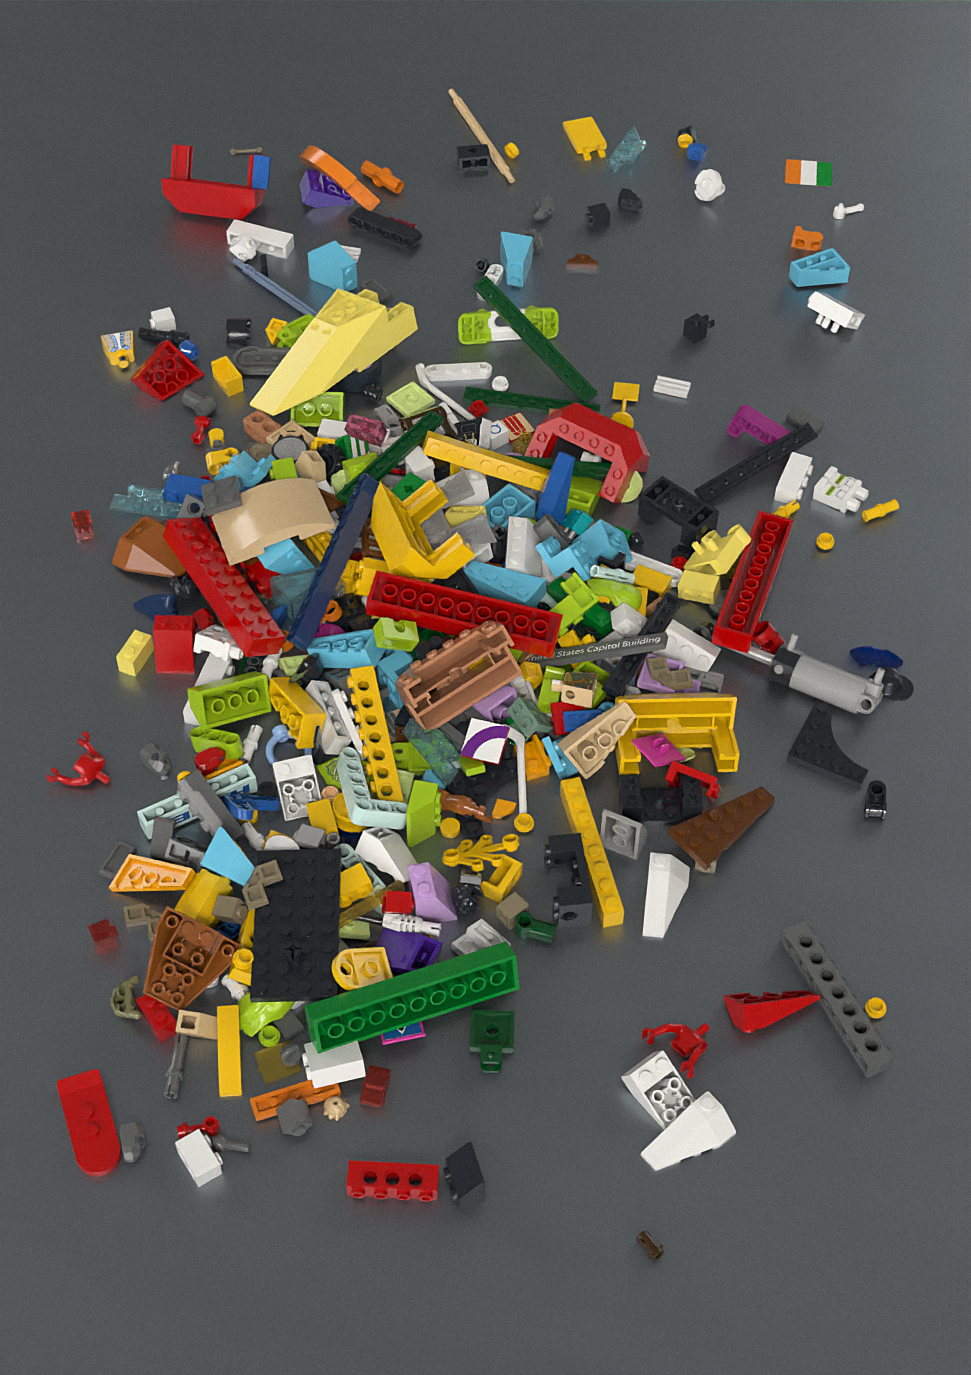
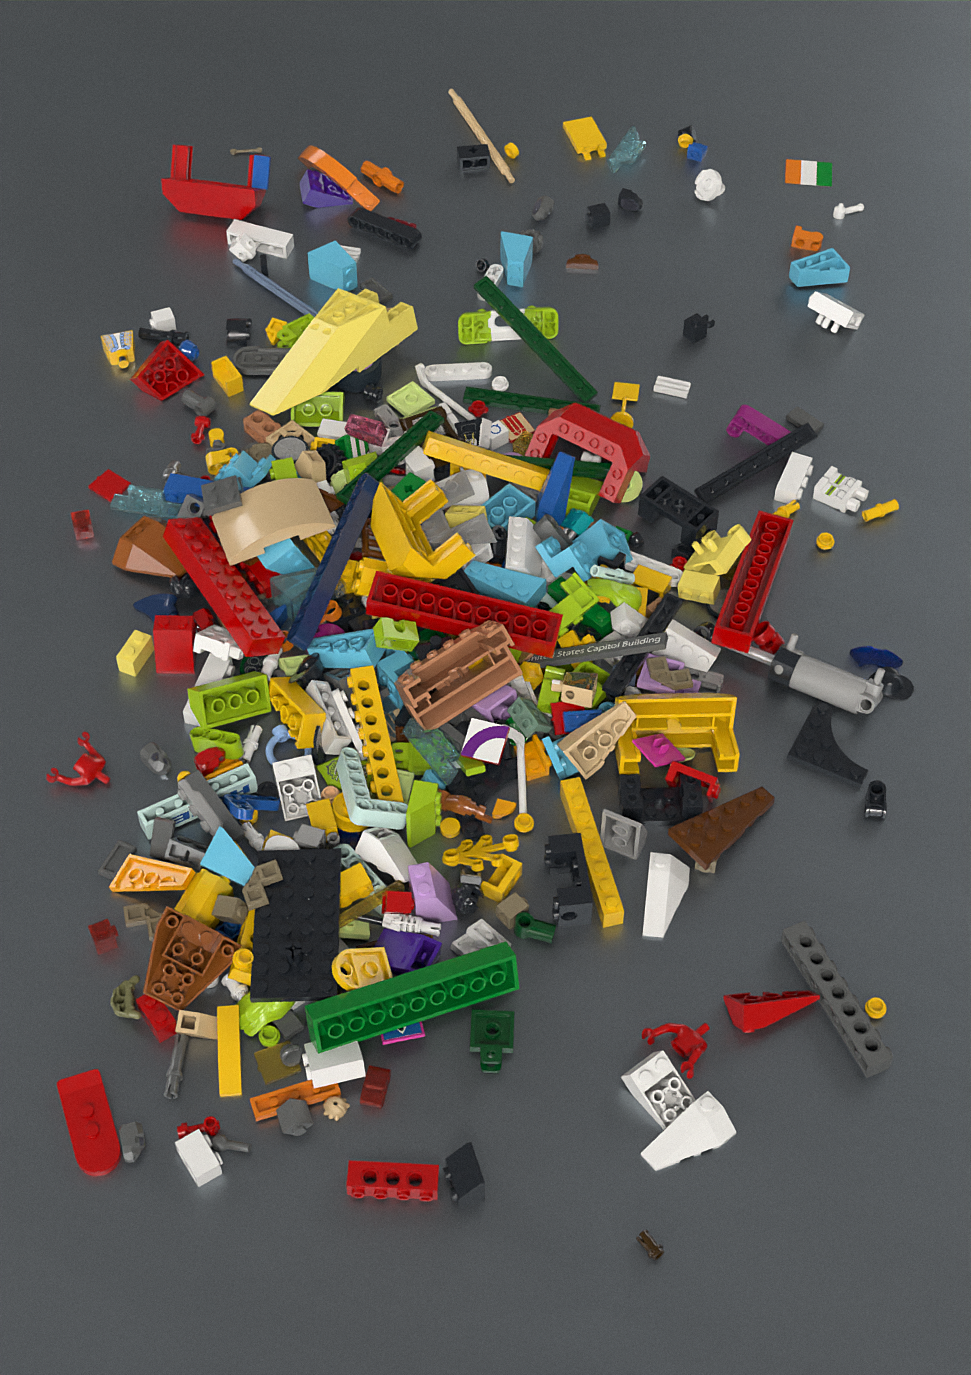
none -> red piece [88,469,131,502]

